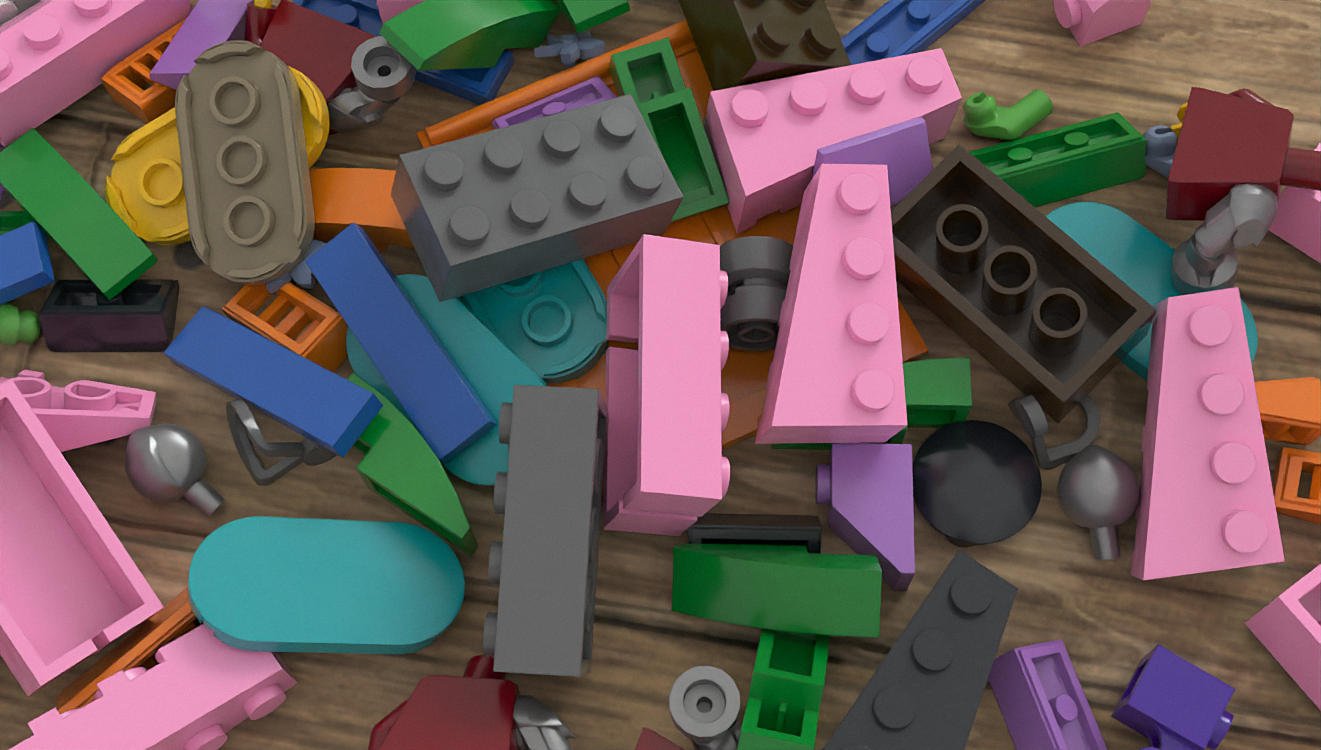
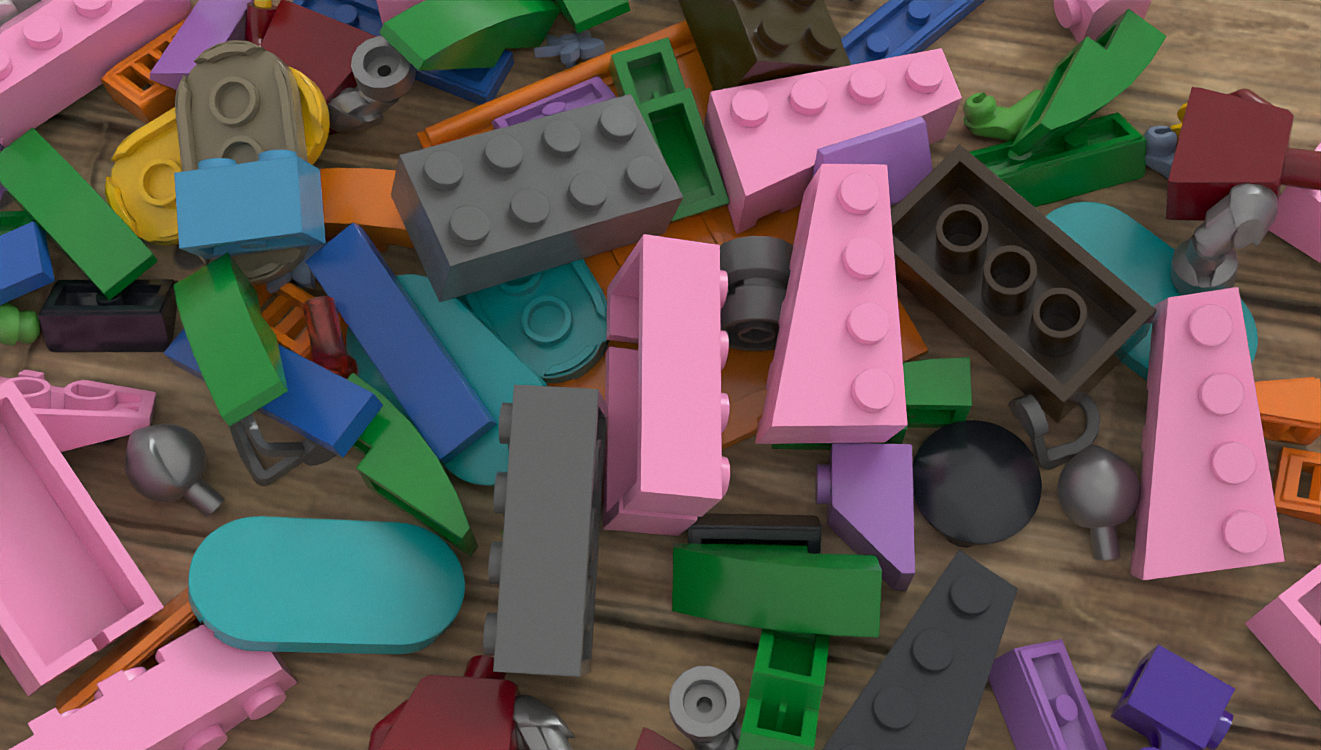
none -> dark azure brick [174,150,326,259]
none -> green slope [174,252,288,427]
none -> clear red arm [302,296,358,379]
none -> green slope [1010,9,1167,156]

